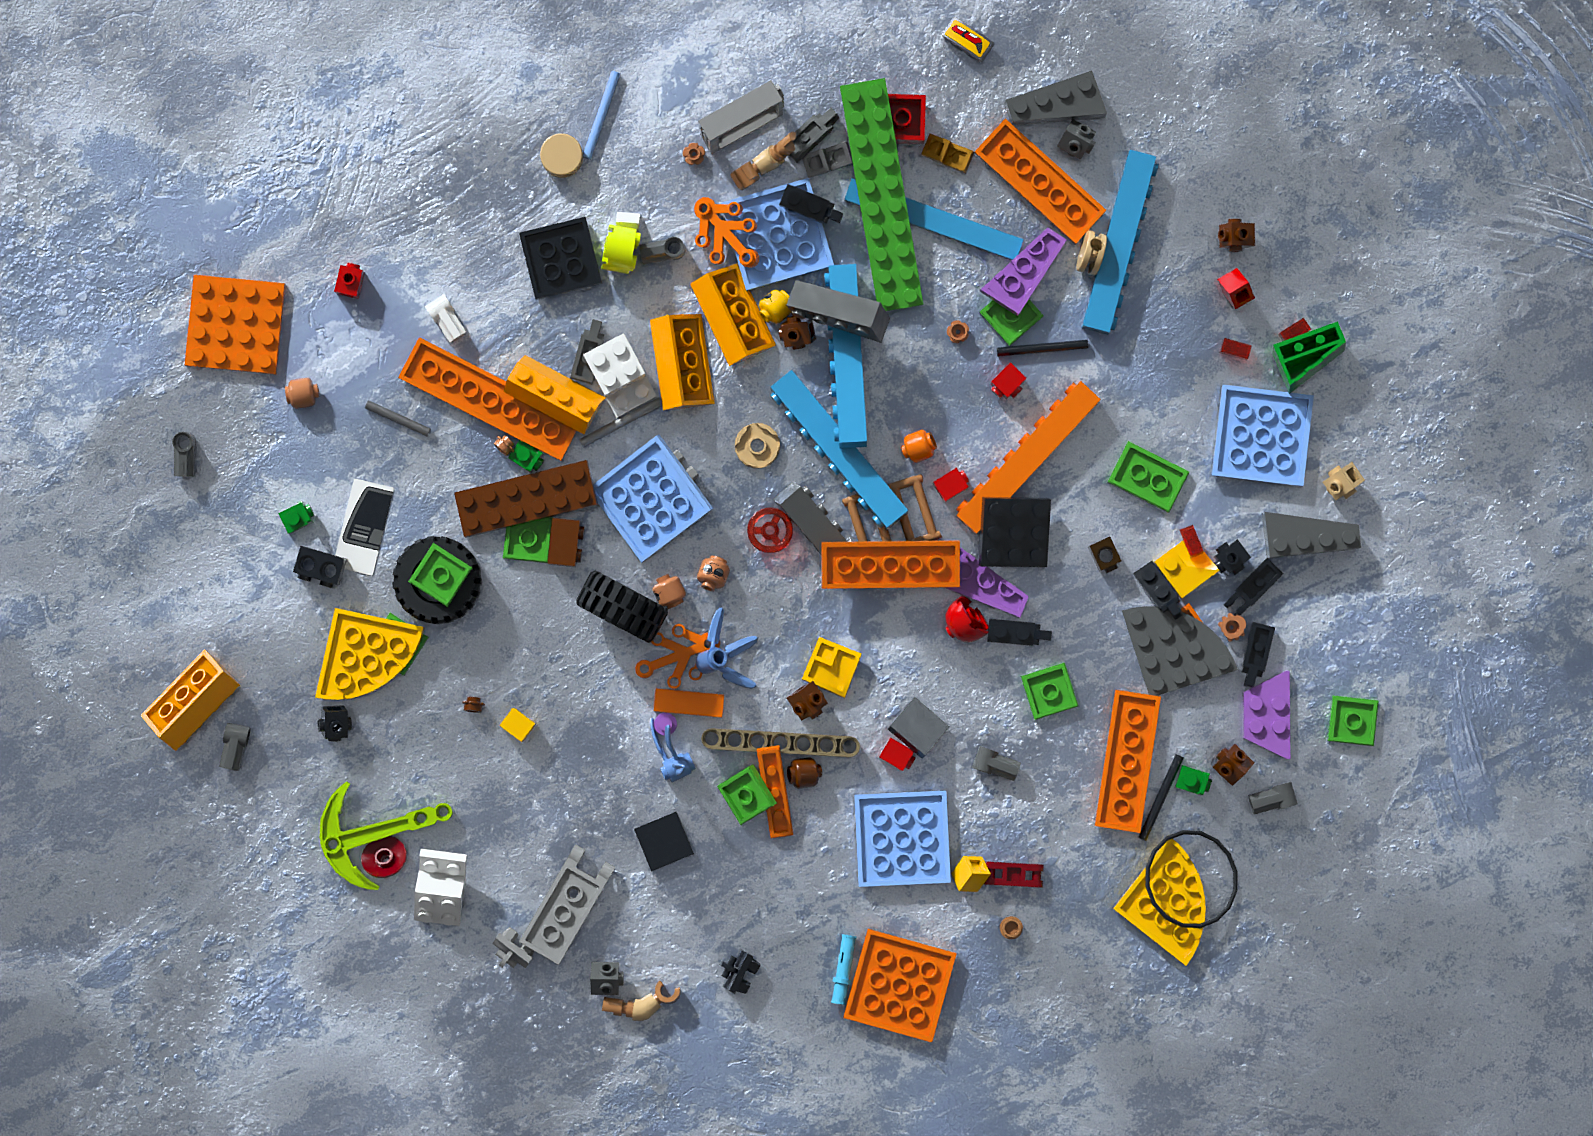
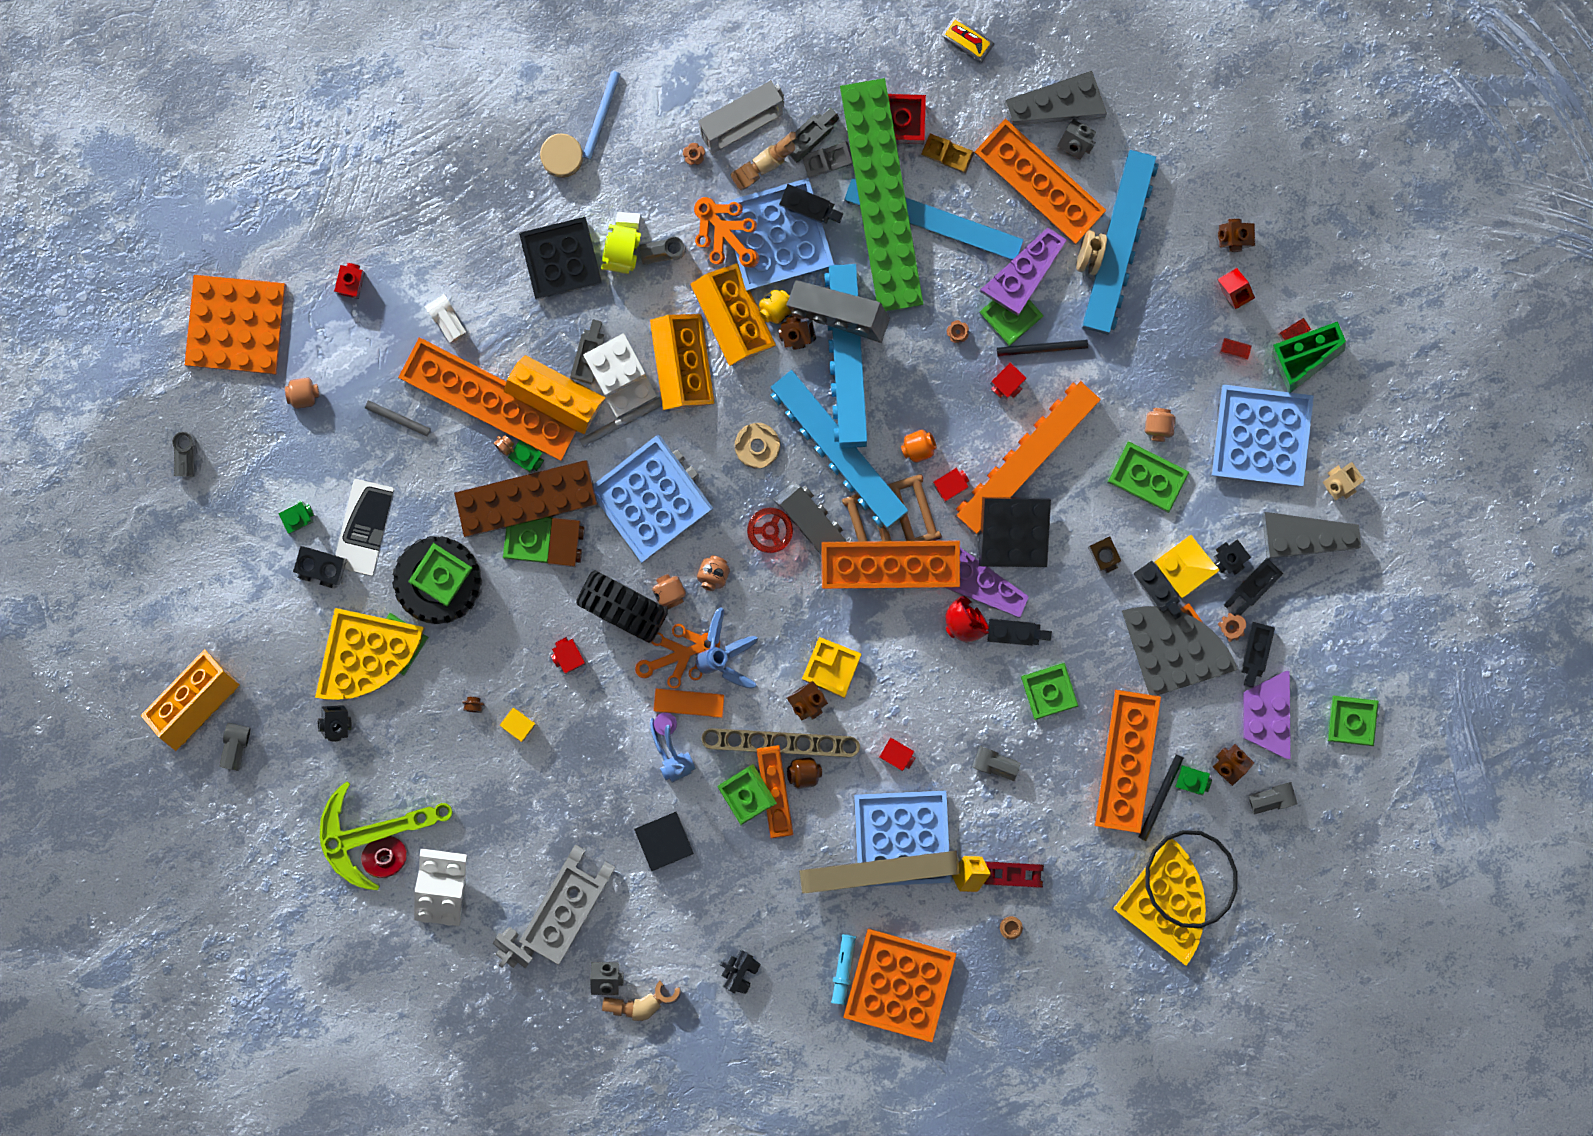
tile [888,697,950,759] -> none
clear red piece [1179,525,1203,558] -> none
none -> red brick [551,637,586,674]
none -> dark tan beam [799,851,960,894]
none -> nougat head [1145,408,1176,442]

